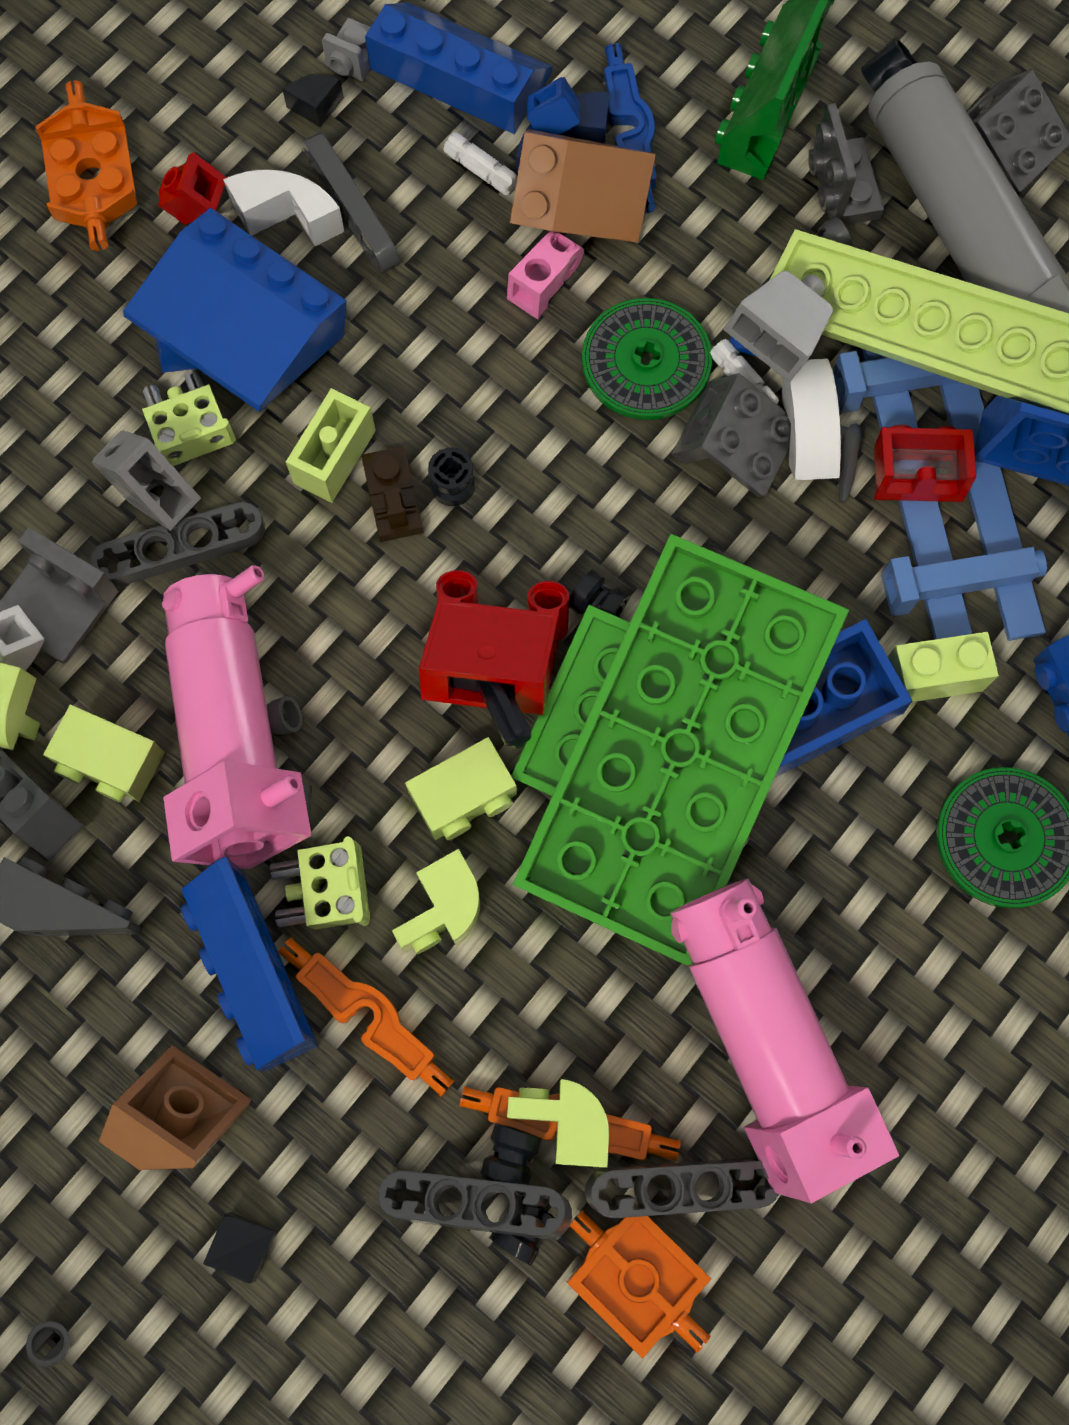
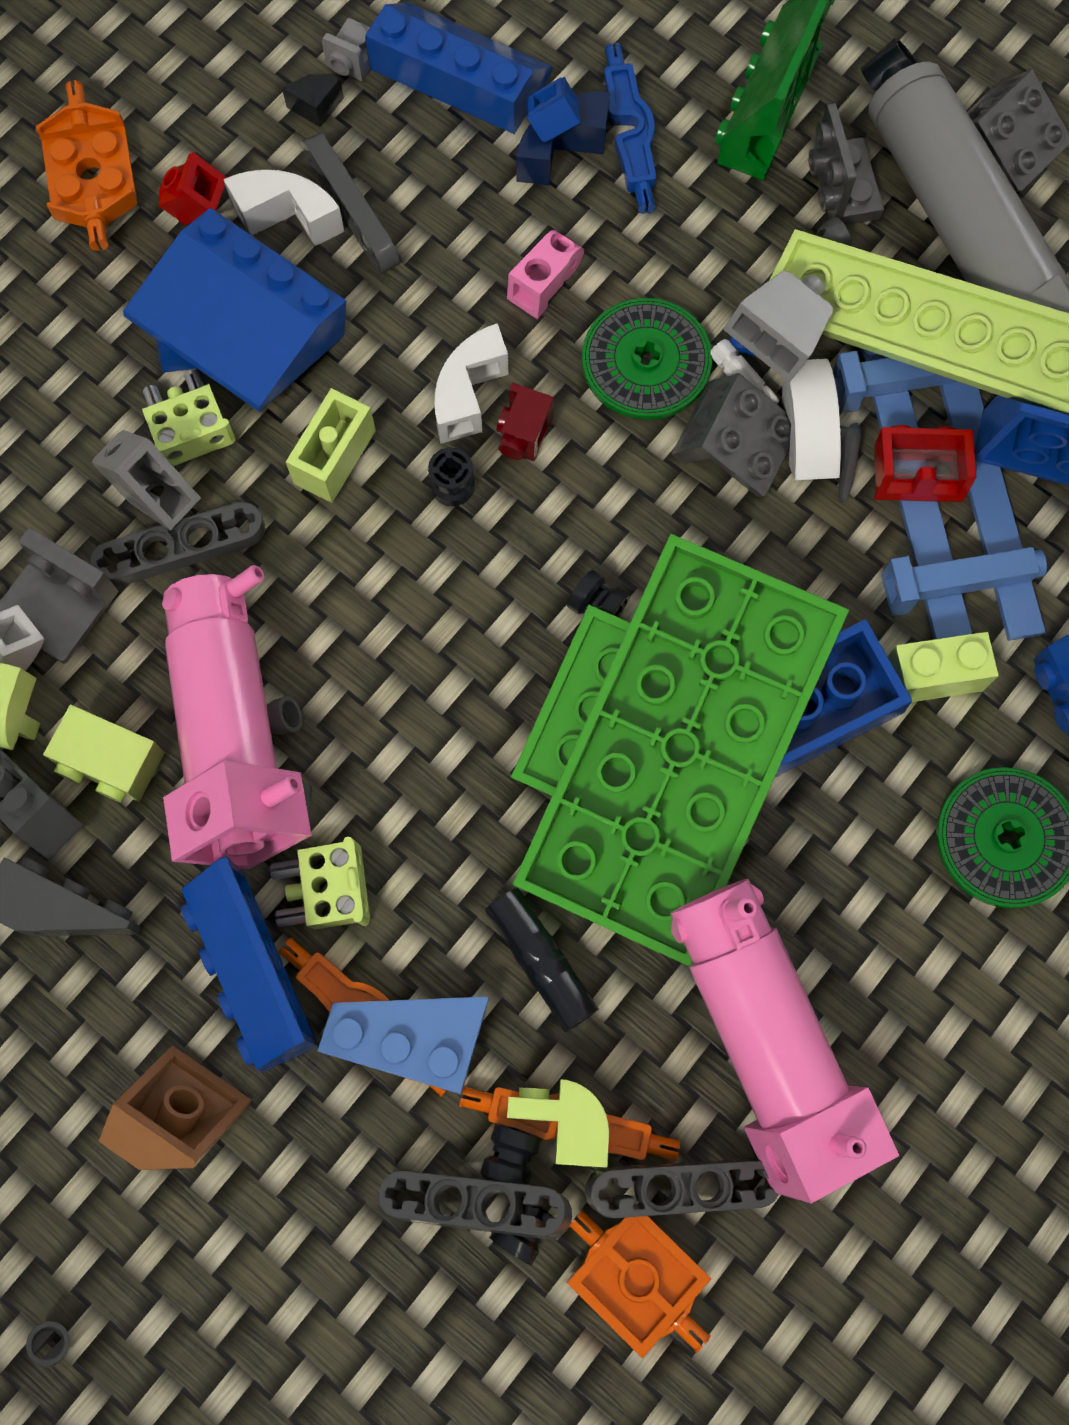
black slope [203,1212,277,1284] -> none
dark brown hinge [361,446,424,542] -> none
yellowish green brick [392,849,480,954] -> none
yellowish green brick [405,737,517,840] -> none
red piece [419,570,569,749] -> none
white axle [443,132,517,195] -> none
medium nougat slope [510,129,656,242] -> none
none -> medium blue wing [317,997,489,1094]
none -> white brick [434,323,509,444]
none -> black axle [485,888,599,1033]
none -> dark red brick [496,382,554,461]

